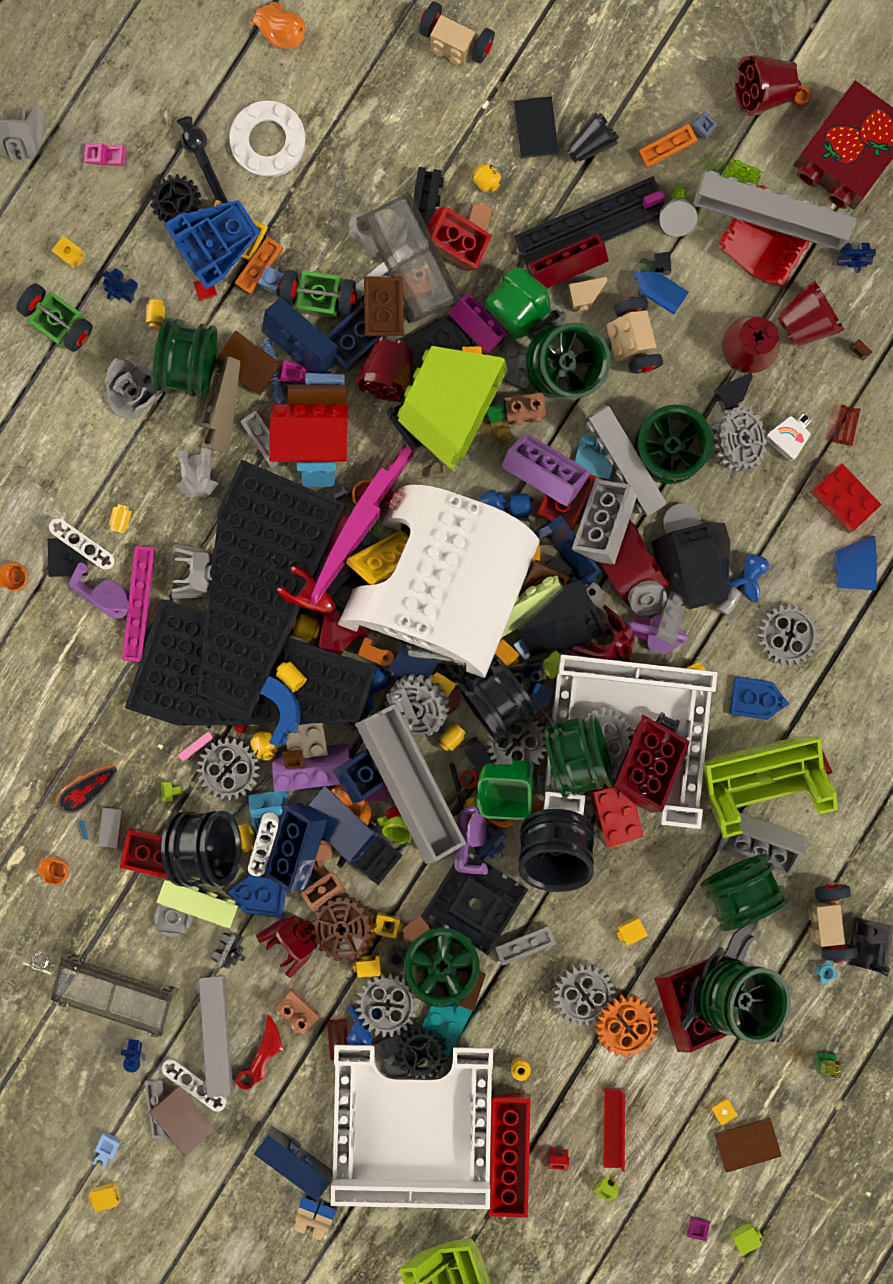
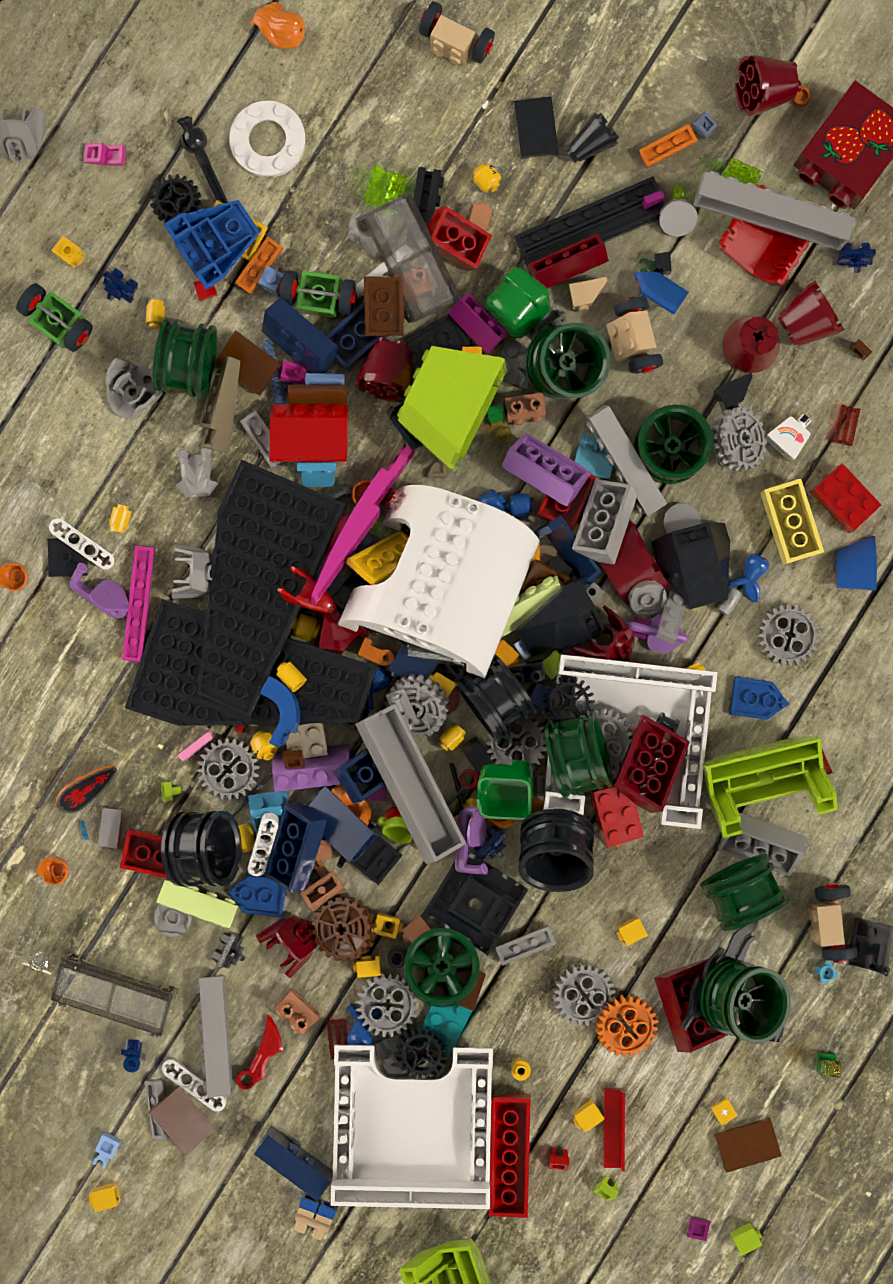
none -> clear neon green hips [363,165,409,213]
none -> black gear [542,676,595,724]
none -> yellow brick [573,1099,604,1133]
none -> light yellow brick [760,479,824,565]

